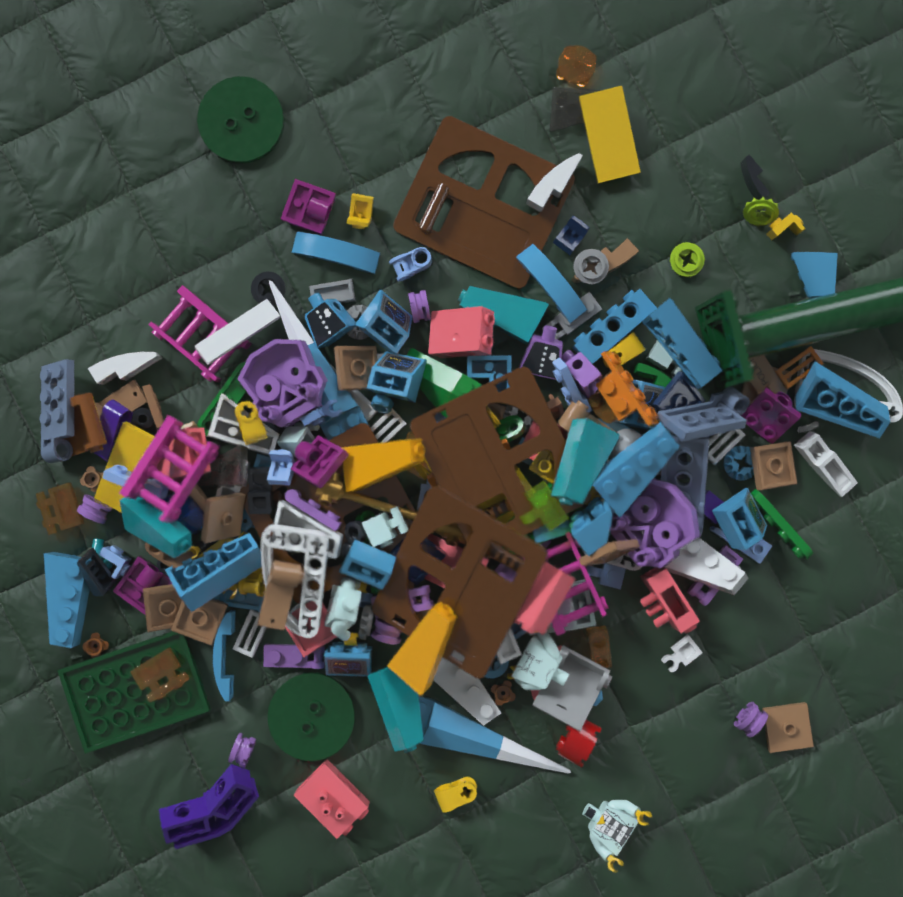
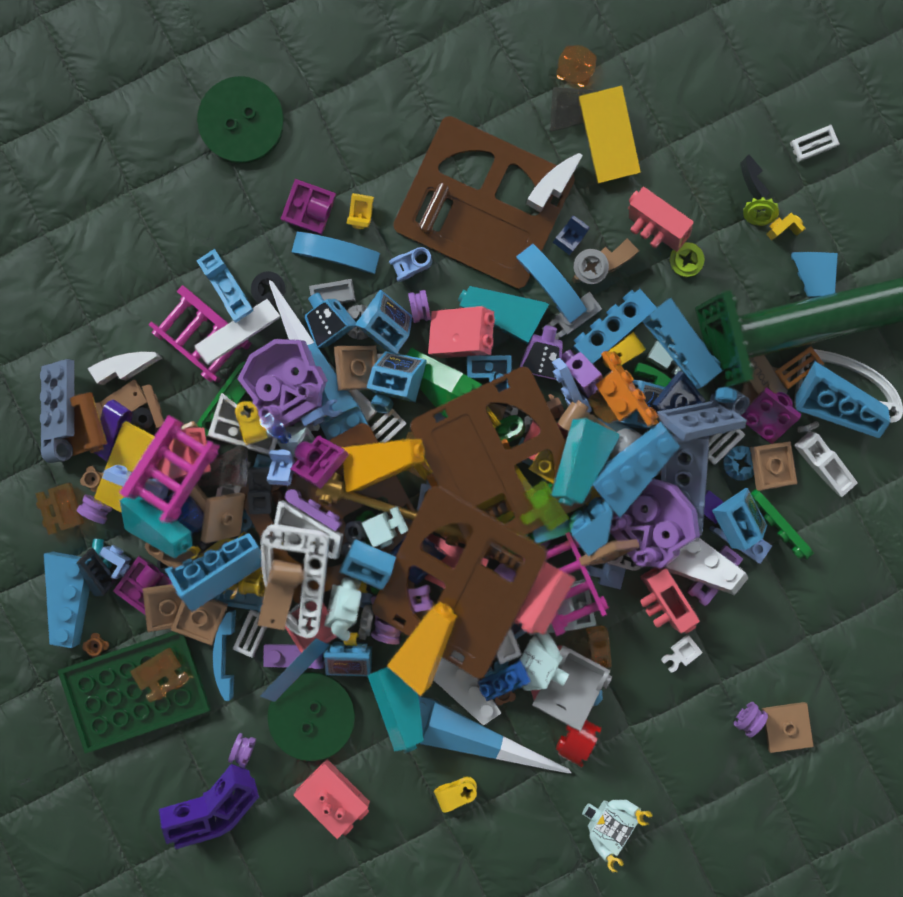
none -> dark azure slope [197,249,254,323]
none -> dark azure sticker [260,639,329,702]
none -> clear blue pin [261,413,291,444]
none -> blue tile [477,661,531,701]
none -> coral piece [628,186,694,252]
none -> dark azure tile [714,387,737,403]
none -> white tile [790,125,839,162]

